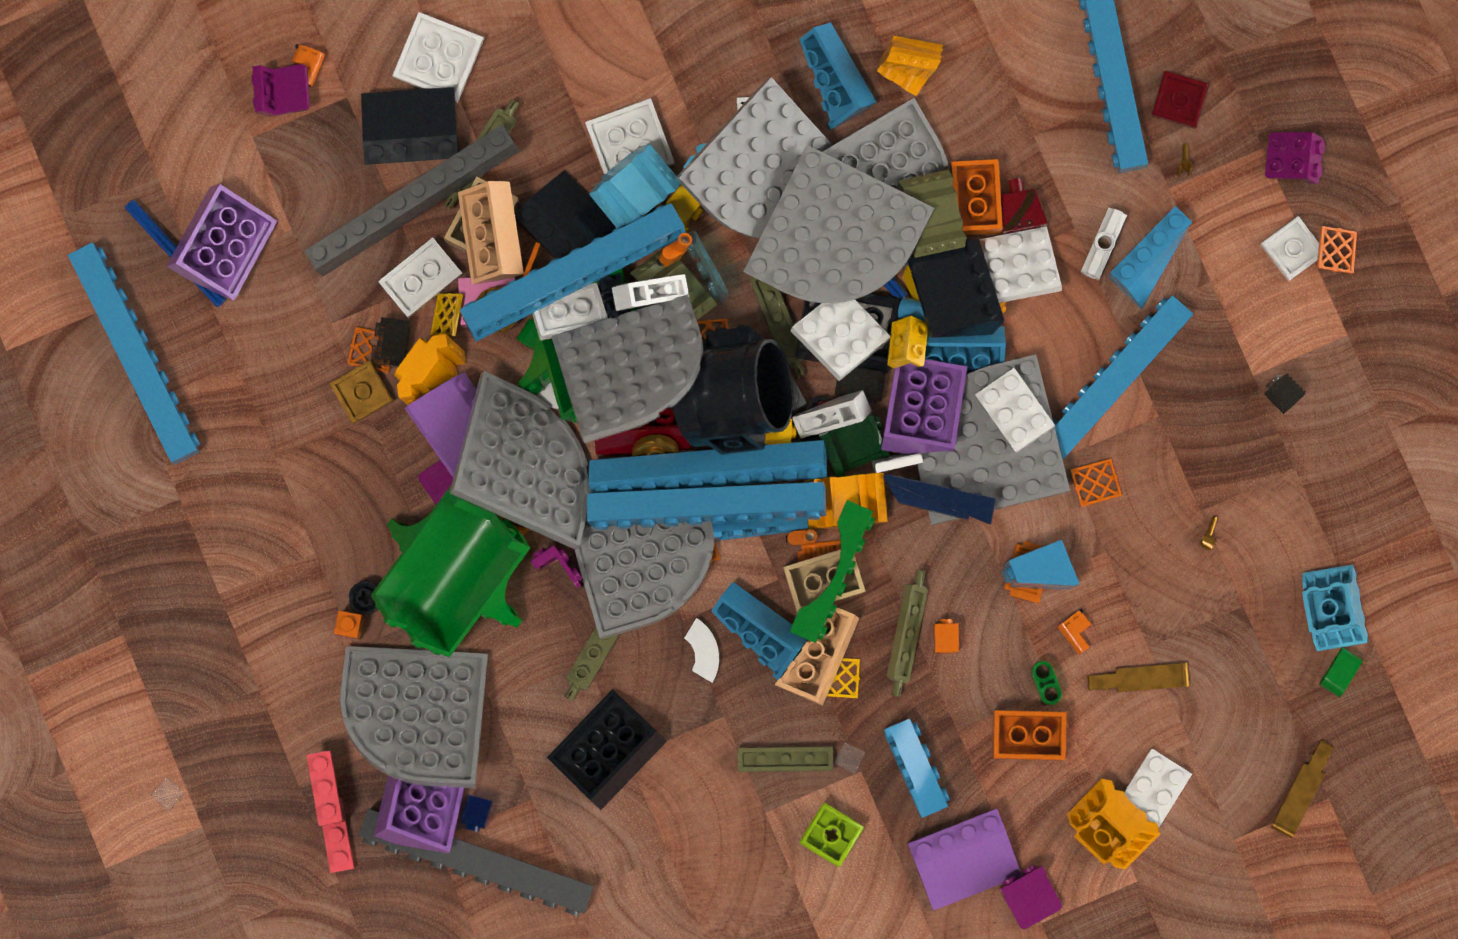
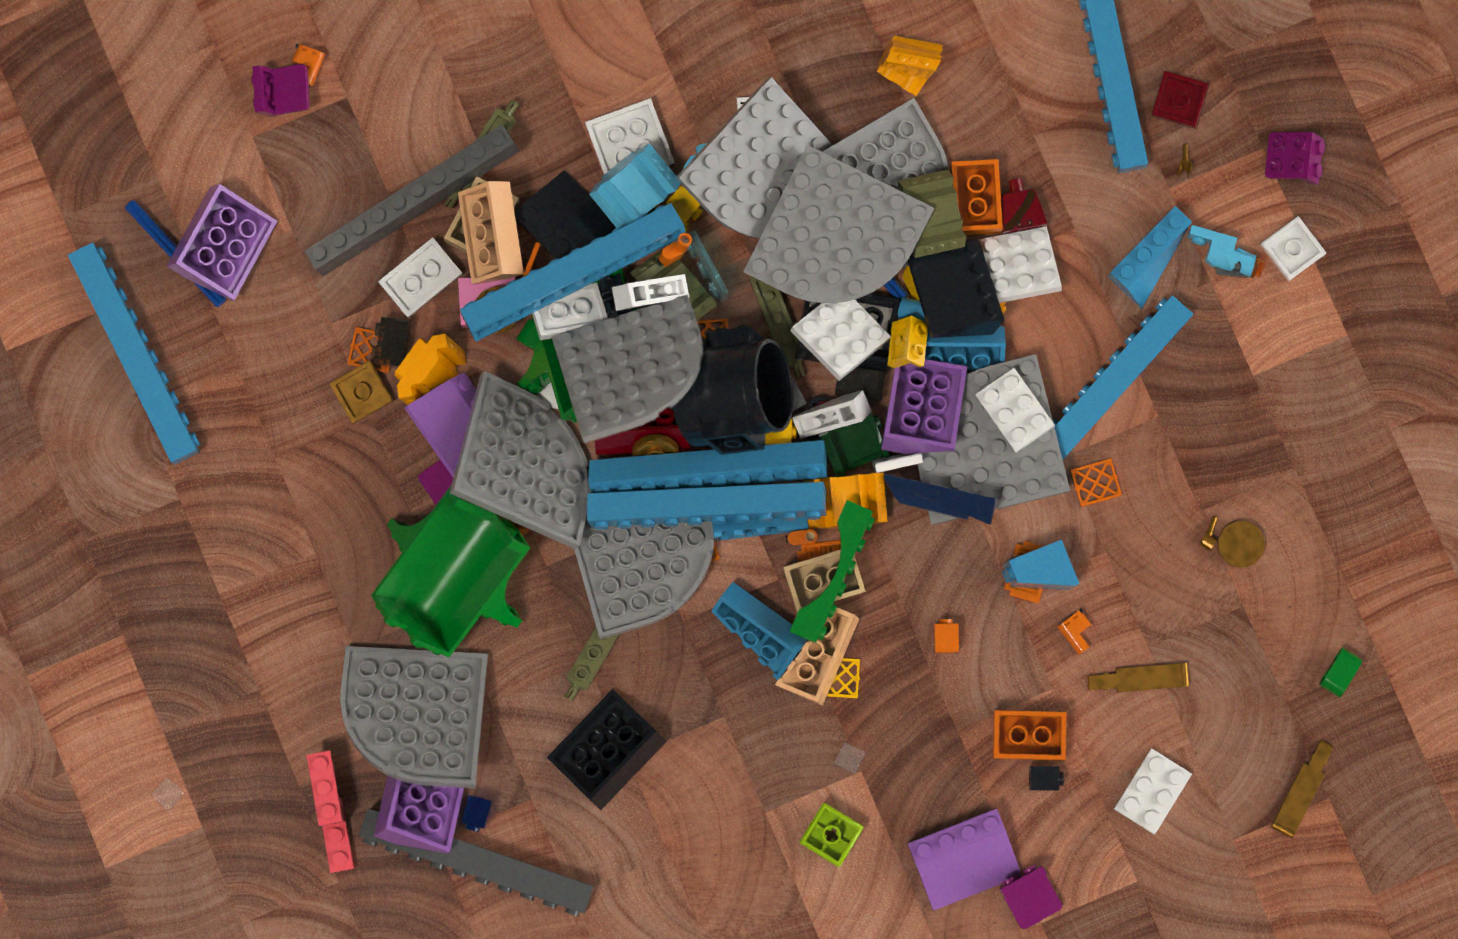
orange brick [334,610,365,640] -> none
black wheel [348,581,378,614] -> none
black slope [361,87,460,165] -> none
white plate [392,12,484,103] -> none
yellow window [430,293,463,336] -> none
magenta bracket [530,546,583,590] -> none
white tile [684,618,719,683] -> none
olive plate [738,747,833,772] -> none
dark azure wedge [799,22,876,130] -> none
dark azure wedge [883,719,950,818] -> none
olive plate [887,570,928,697] -> none
green beam [1030,661,1062,706] -> none
light orange slope [1067,779,1160,869] -> none
white piece [1081,208,1127,280] -> none
clear smoke brick [1264,374,1306,414] -> none
medium azure slope [1302,565,1368,651] -> none
orange window [1317,226,1357,274] -> none
none -> black brick [1029,766,1064,791]
none -> medium azure plate [1187,225,1265,279]
none -> pearl gold tile [1217,521,1265,568]

